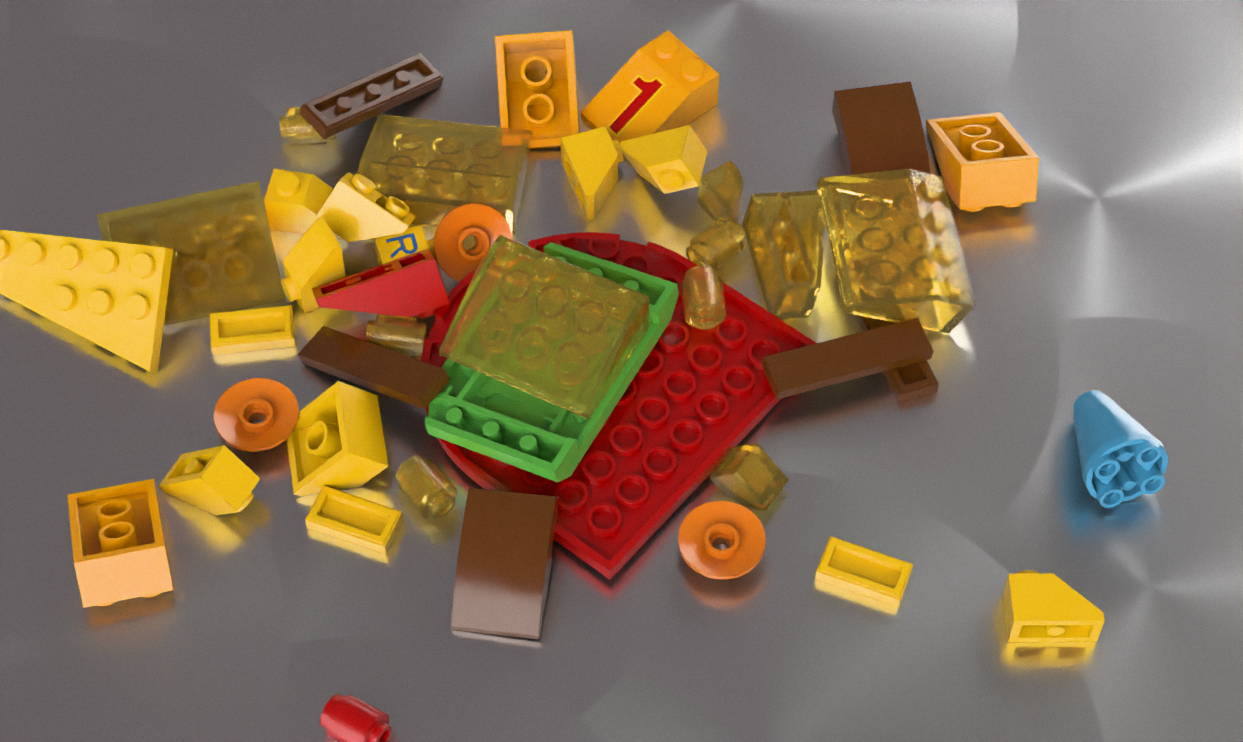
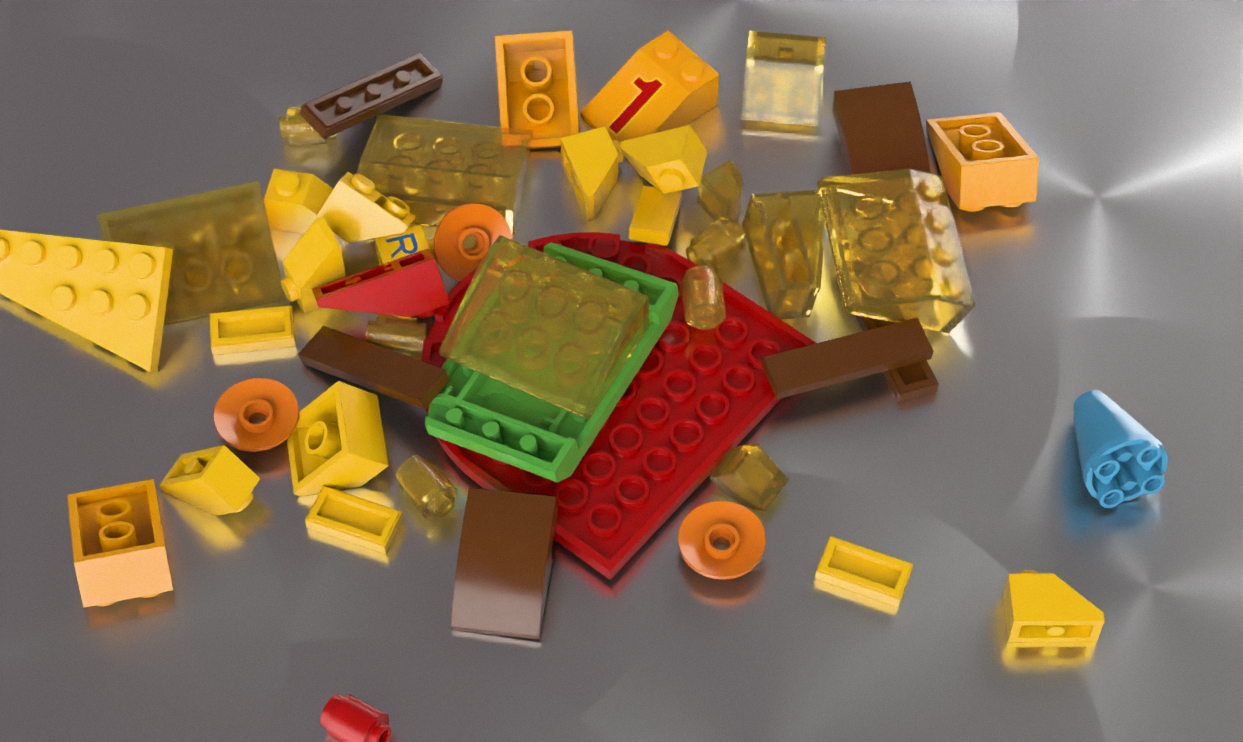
none -> yellow tile [628,185,682,246]
none -> clear yellow slope [741,31,826,126]

